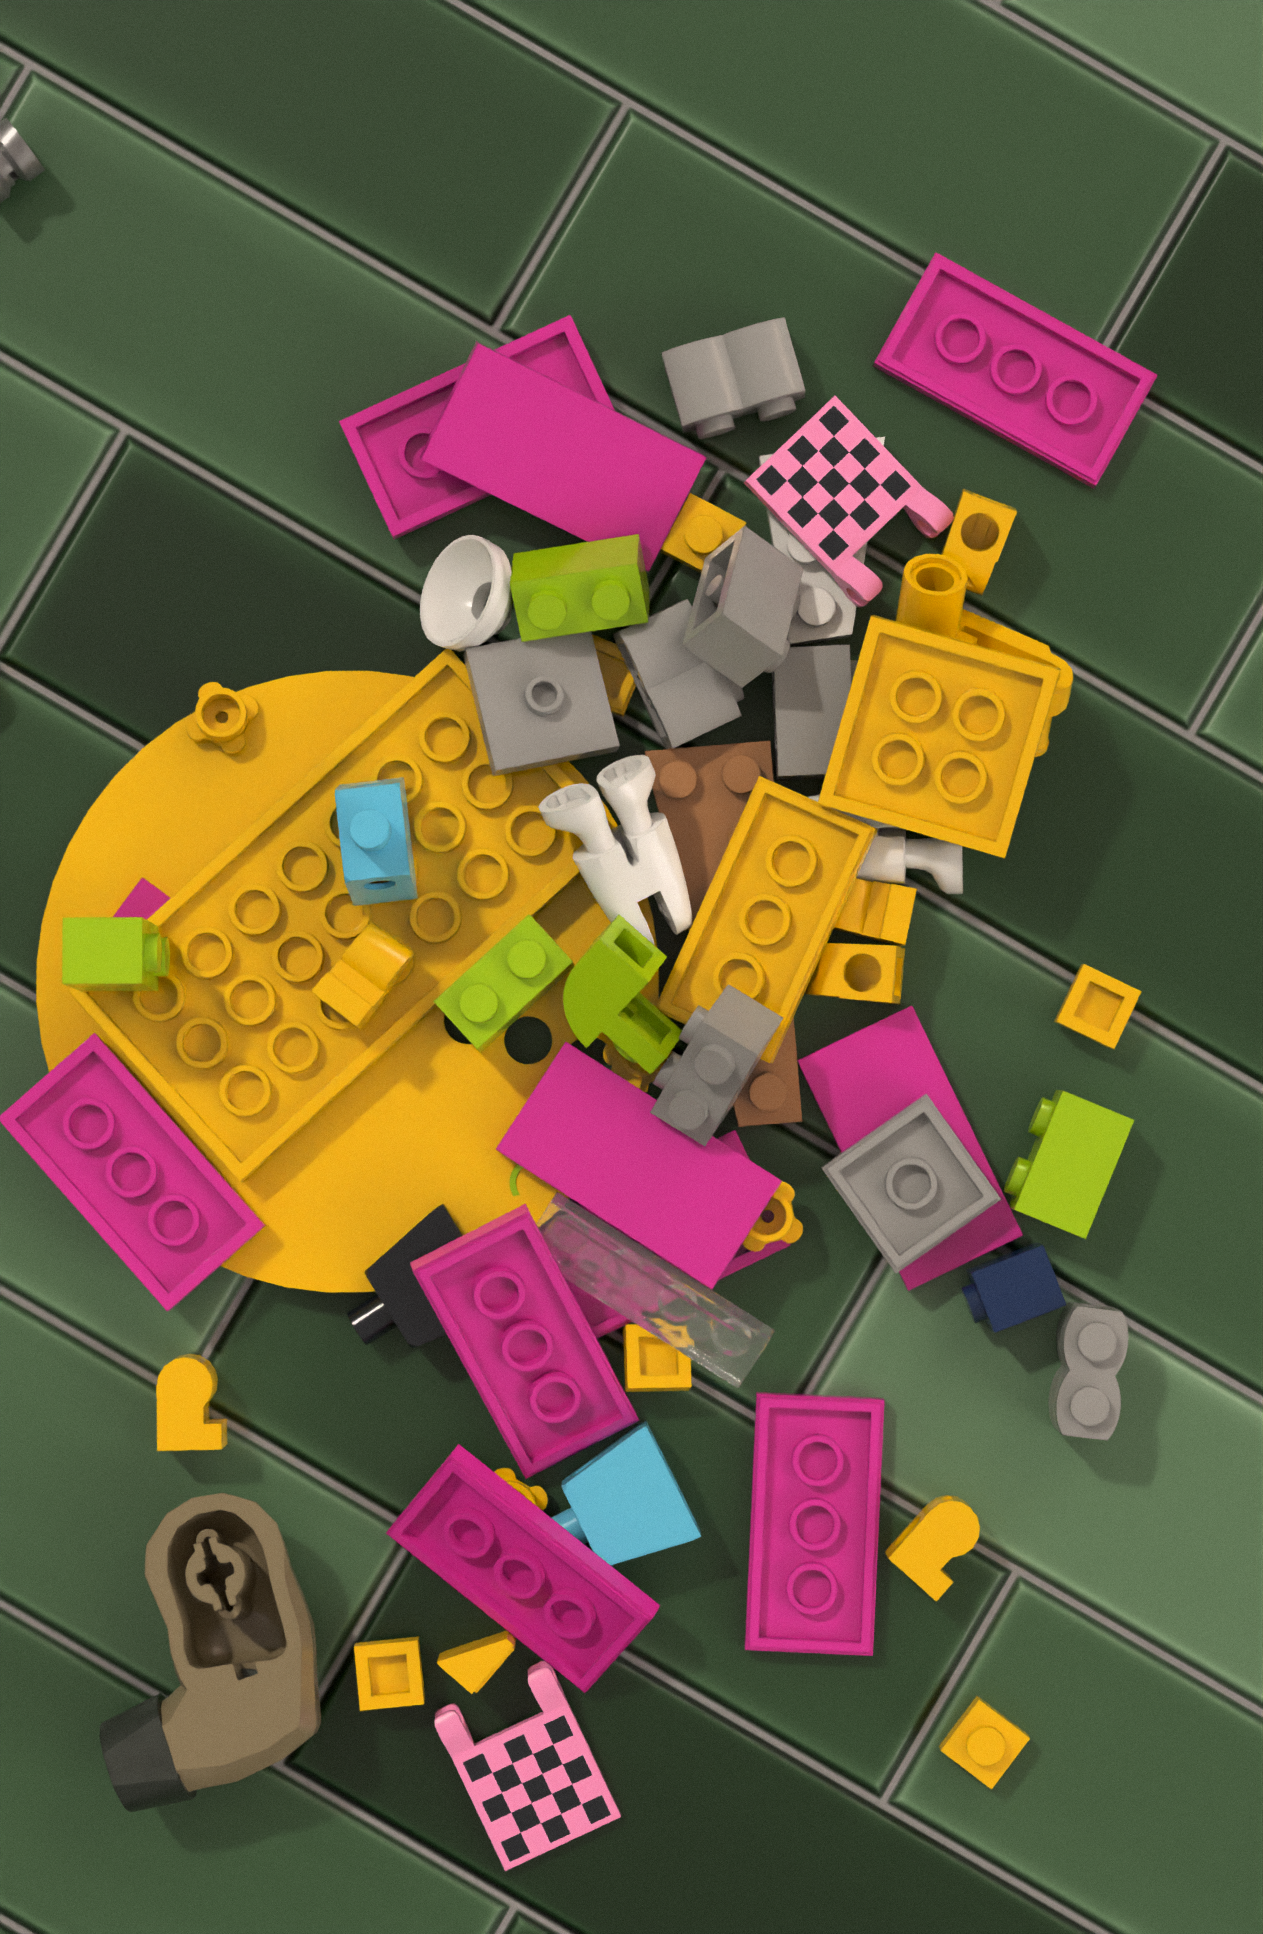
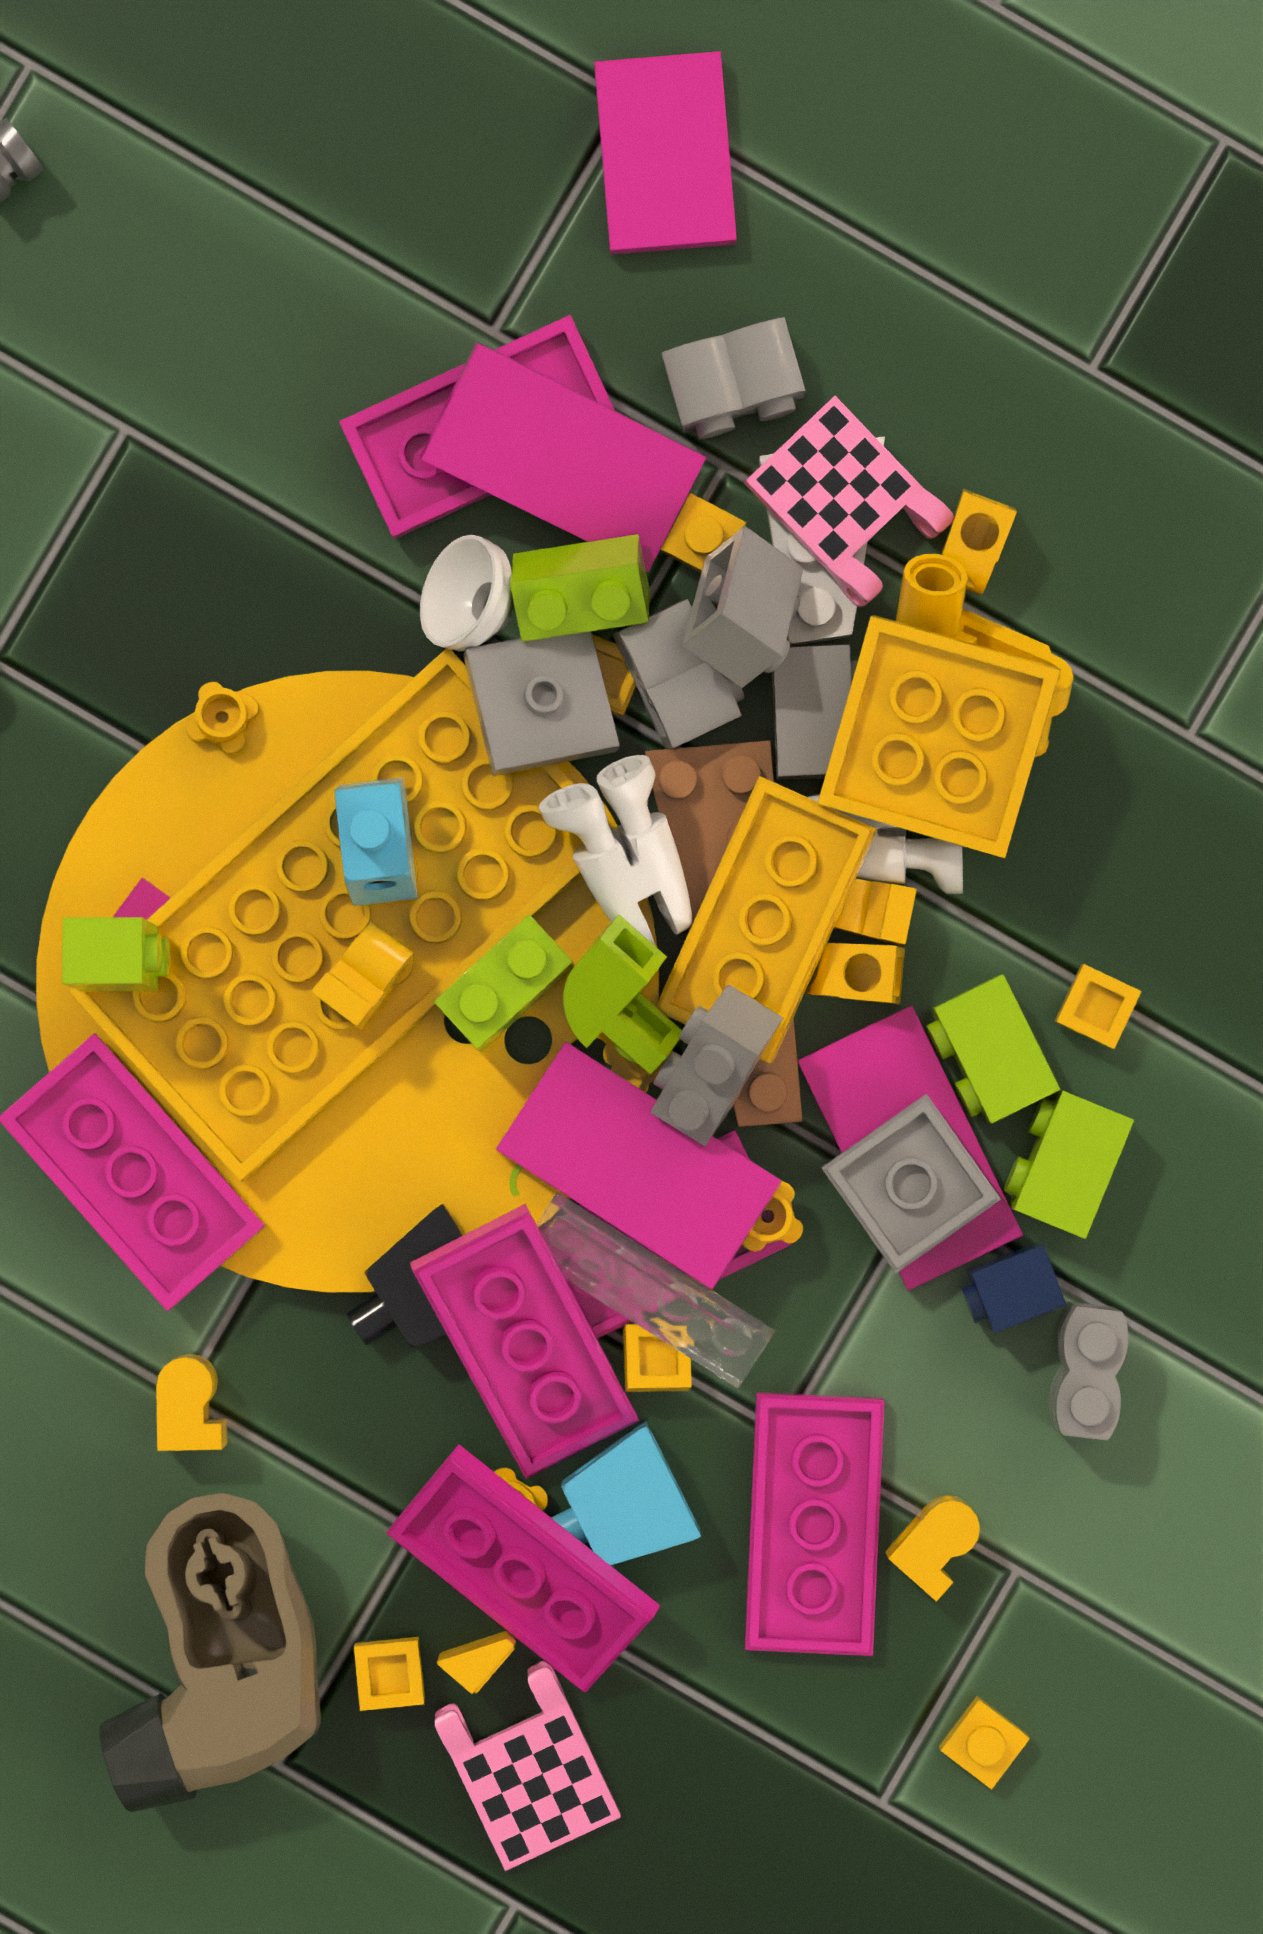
dark pink tile [873,252,1158,489] -> none
none -> dark pink tile [594,51,737,255]
none -> lime brick [926,974,1061,1124]

